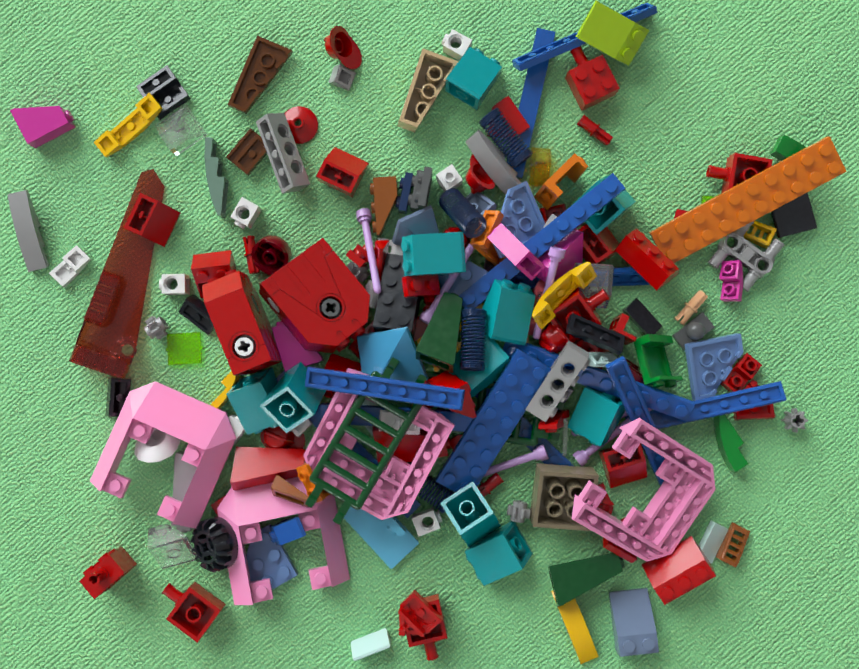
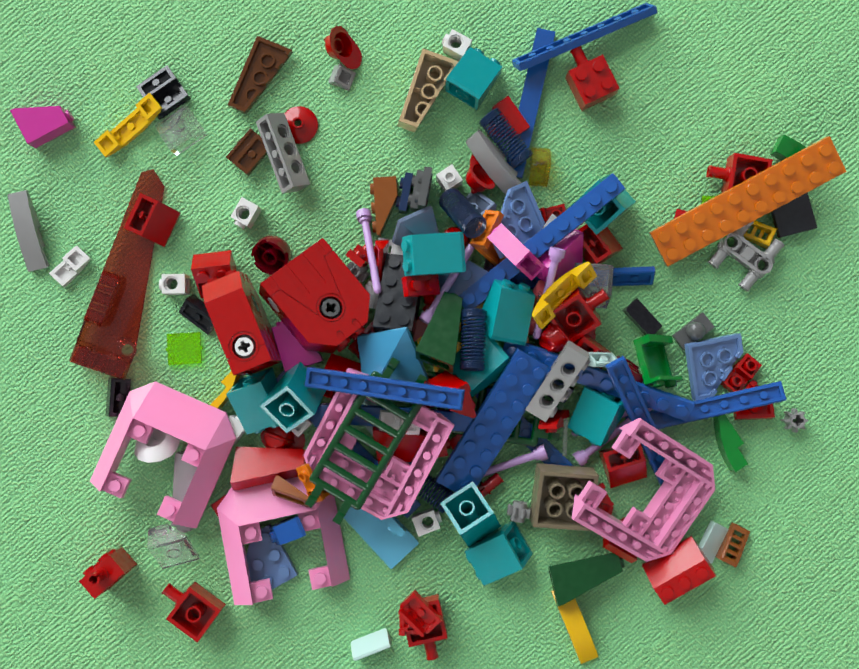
light grey gear [144,316,169,339] -> none
black gear [190,517,238,572] -> none
sand green slope [204,137,229,218] -> none
red axle [242,235,260,274] -> none
red slope [316,147,369,198] -> none
orange panel [534,153,588,210] -> none
black plate [565,313,625,355] -> none
lime slope [576,0,649,66] -> none
red axle [577,114,613,146] -> none
red panel [609,313,637,345] -> none
sand blue slope [609,588,659,657] -> none
red slope [615,228,679,291] -> none
light nougat axle [674,290,708,326] -> none
dark pink slope [719,260,743,302] -> none

